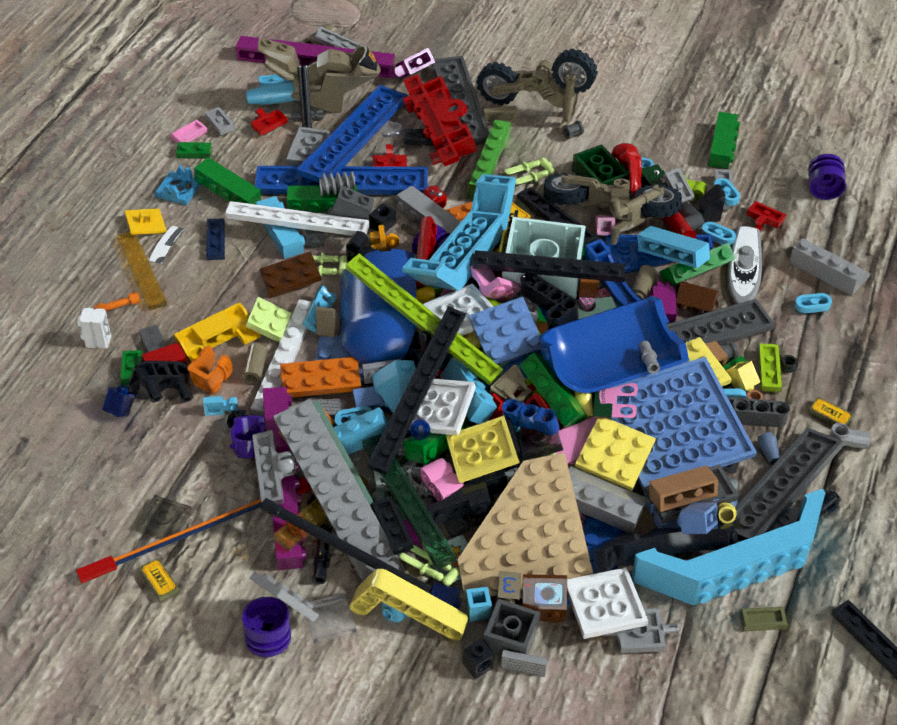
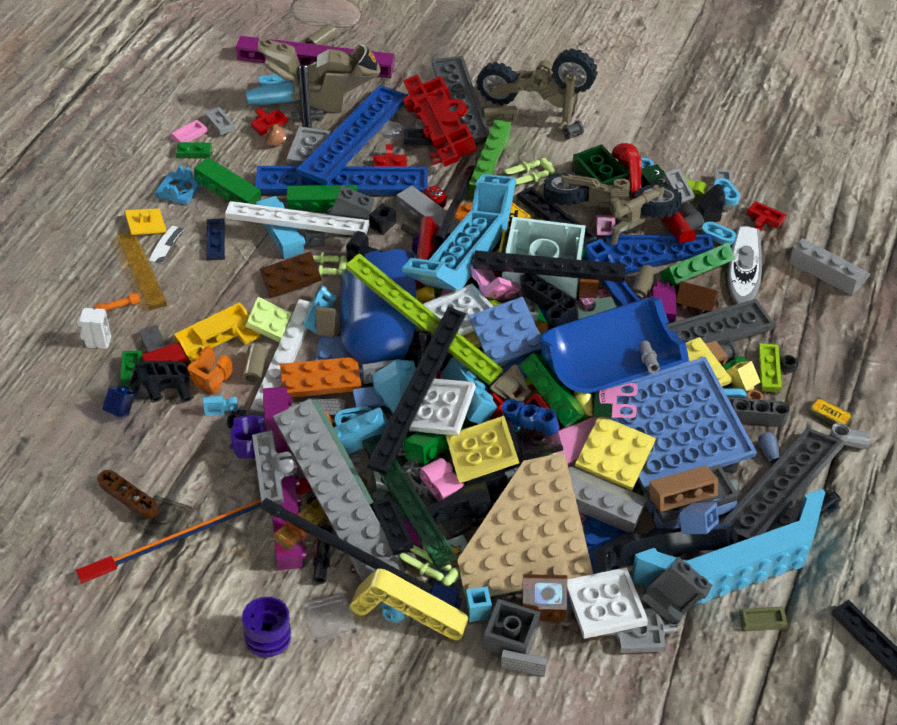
tile [139,558,180,602] -> none
light grey plate [250,571,319,622] -> none
light grey tile [314,26,359,49] -> none
light grey piece [319,171,356,196] -> none
light orange hips [370,225,400,251] -> none
brick [390,48,435,79] -> none
clear blue plate [410,419,430,440] -> none
black brick [462,639,494,679] -> none
dark tan brick [497,571,521,604] -> none
medium azure brick [637,226,710,268] -> none
green brick [708,112,740,169] -> none
light yellow piece [717,502,736,524] -> none
medium azure plate [794,293,832,313] -> none
dark purple wheel [808,154,847,200] -> none
none -> reddish brown beam [97,470,159,519]
none -> nougat cone [265,124,286,146]
none -> black piece [433,166,475,245]
none -> dark grey panel [641,557,712,624]

